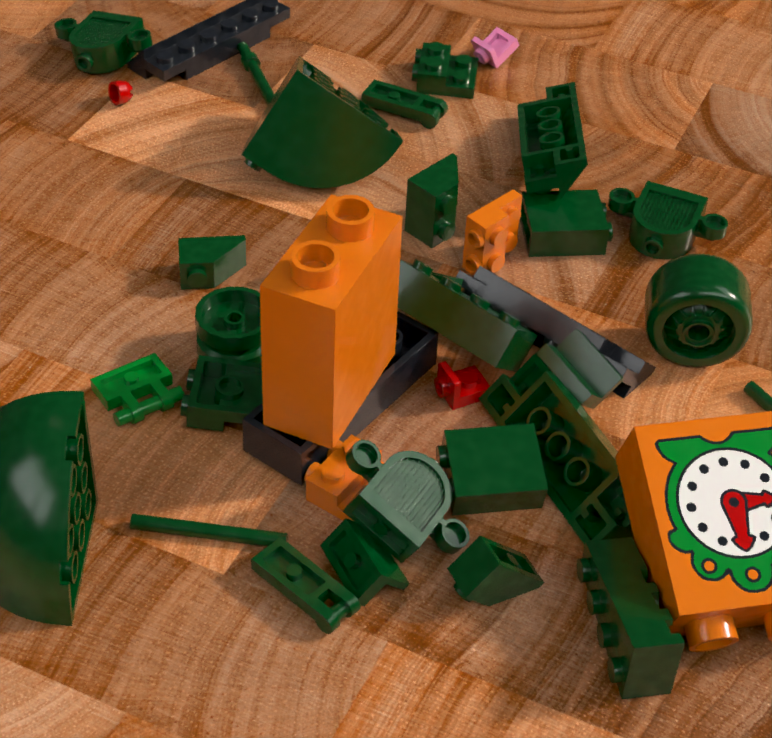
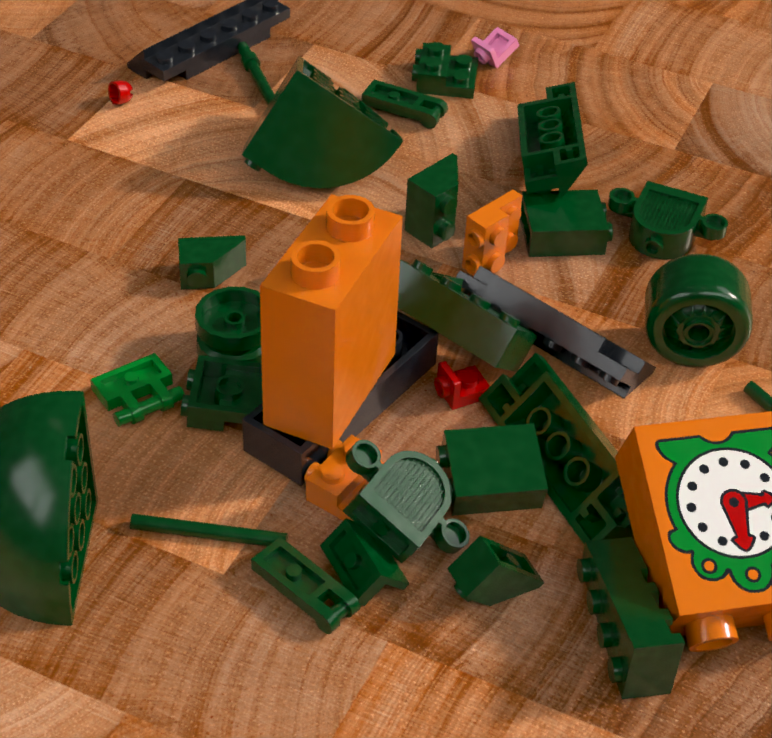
dark green piece [54,10,153,74] -> none
dark green panel [536,329,623,409] -> none

